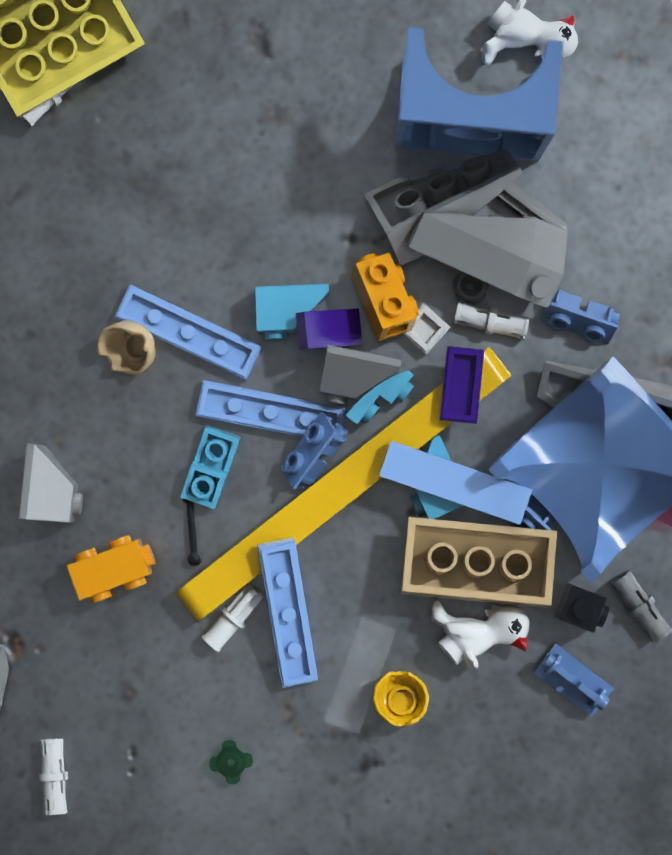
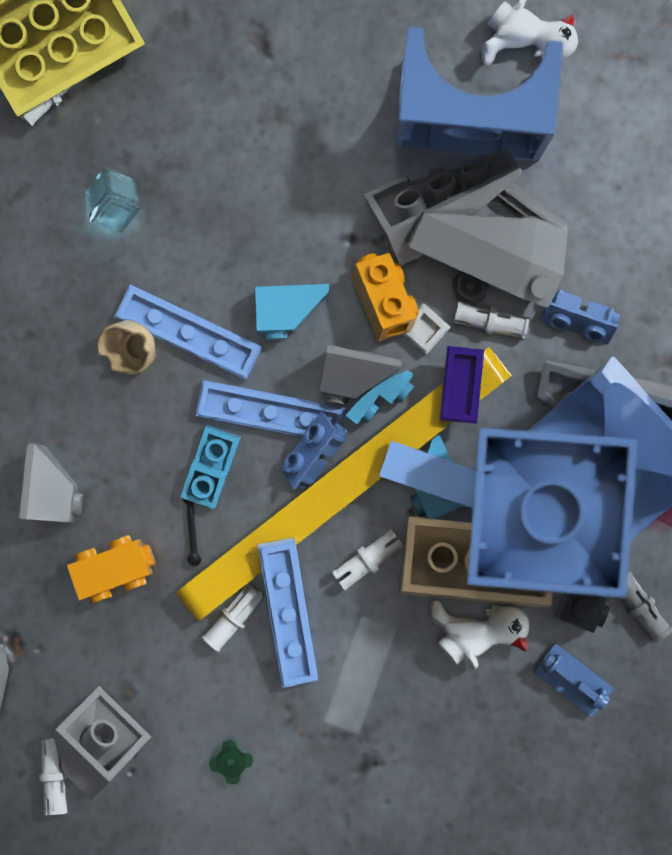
dark purple tile [296,308,363,350] -> none
yellow hair [372,671,429,727] -> none
none -> light grey slope [53,686,151,800]
none -> clear light blue panel [86,167,141,233]
none -> white pin [331,529,405,591]
none -> medium blue piece [468,428,638,597]

